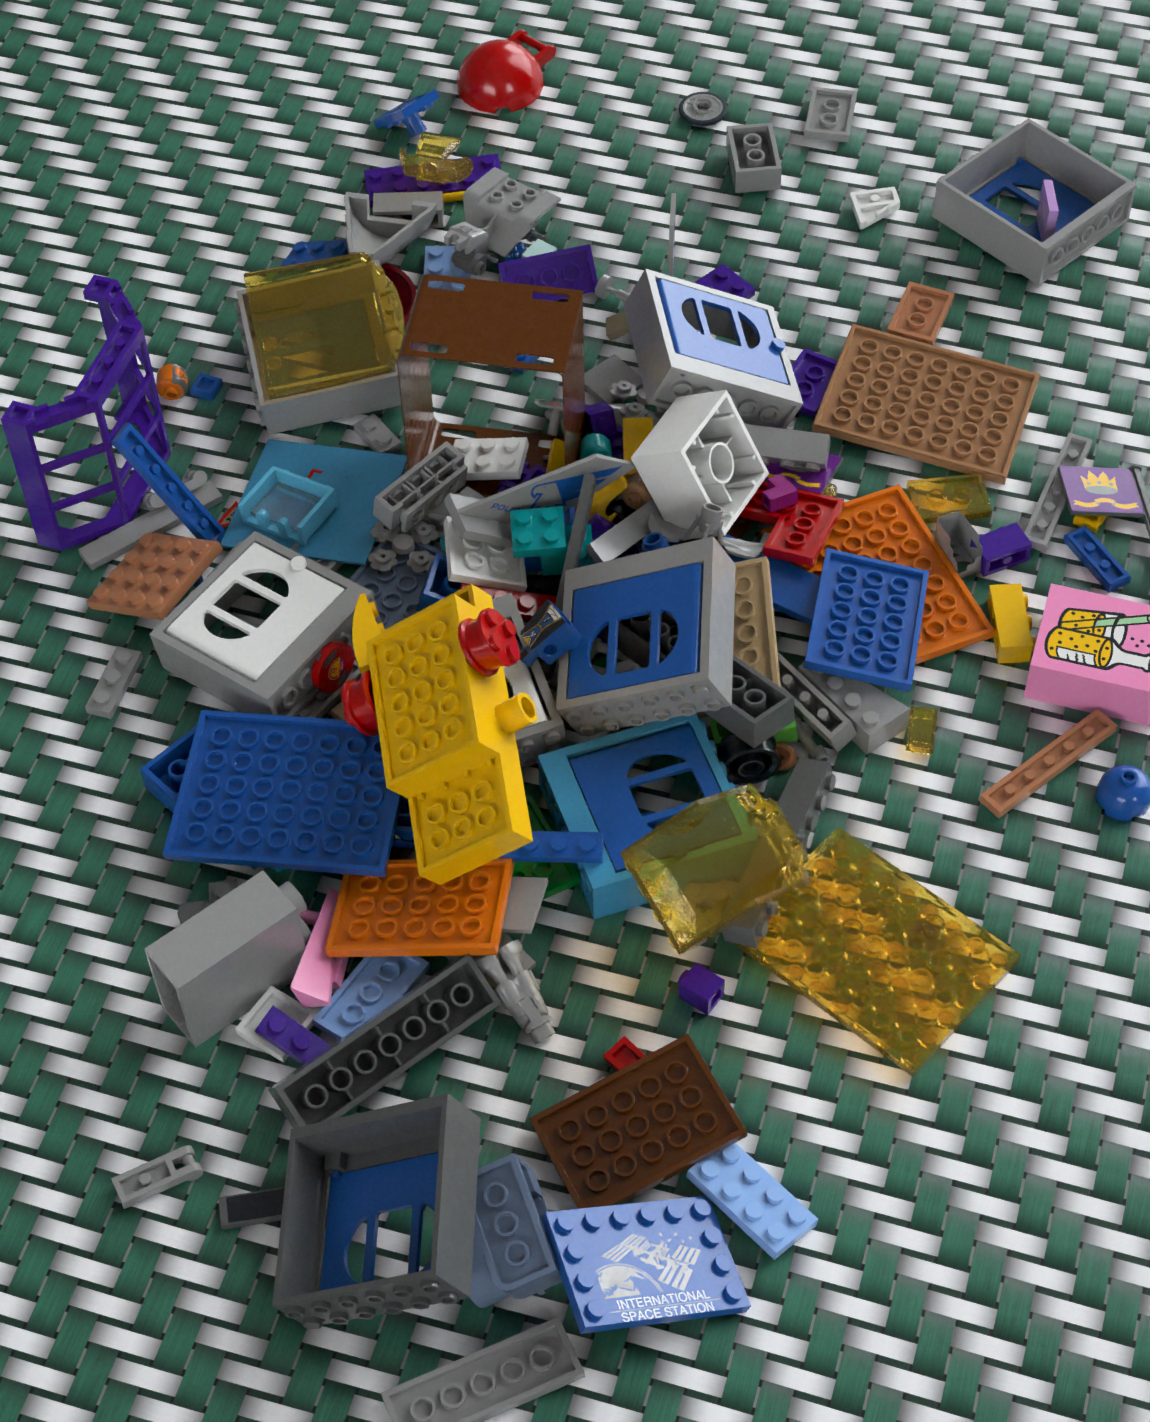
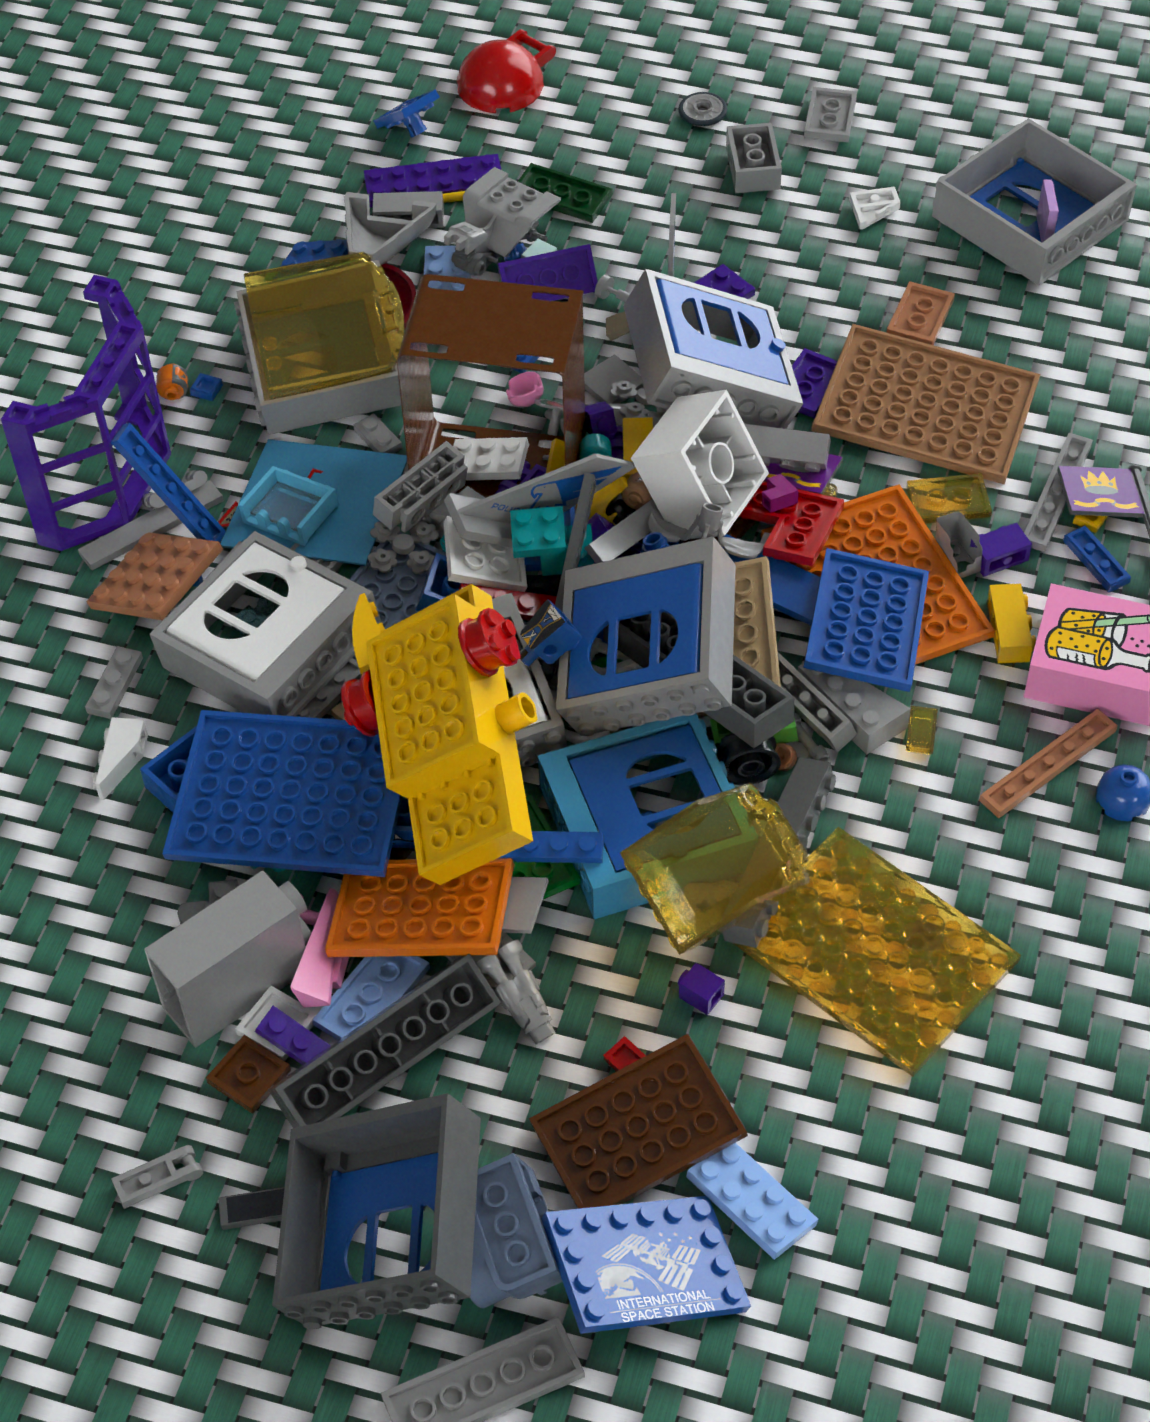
red tile [311,640,355,693] -> none
clear yellow piece [399,133,473,184] -> none
none -> white slope [93,717,148,800]
none -> reddish brown plate [206,1034,291,1114]
none -> clear light blue plate [232,597,277,636]
none -> bright pink hair [506,372,544,407]
none -> dark green tile [517,163,613,223]

